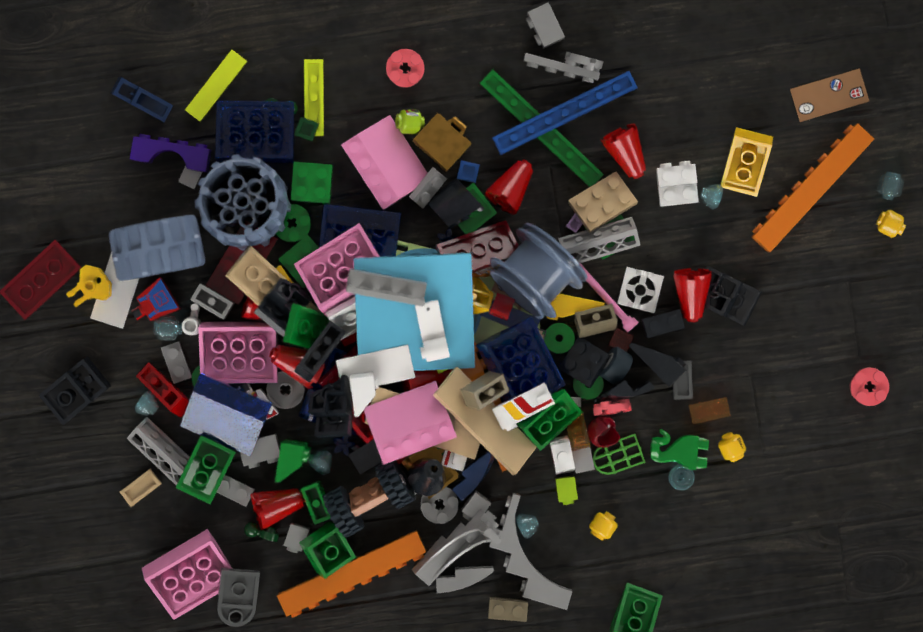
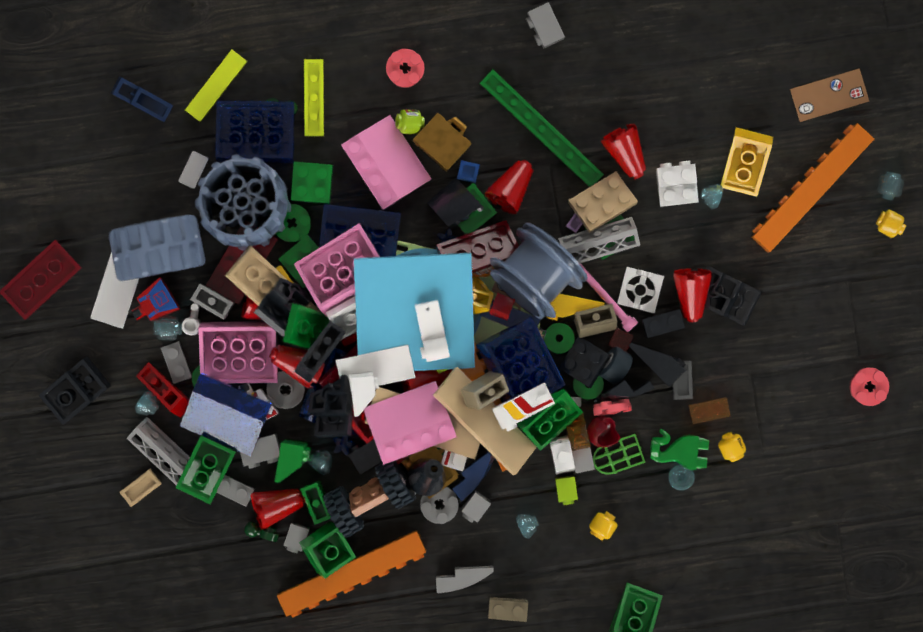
yellow hinge [66,265,112,307] -> none
dark purple arch [130,134,212,173] -> none
bright pink slope [142,529,233,620] -> none
dark grey tile [217,568,260,627] -> none
dark green plate [294,117,319,142] -> none
light grey fence [346,269,427,306] -> none
light grey plate [409,167,447,208] -> none
light grey arch [412,509,502,586] -> none
light grey arch [489,493,572,610] -> none
blue tile [492,71,638,155] -> none
light grey plate [524,53,600,83] -> none
light grey plate [565,52,604,72] -> none

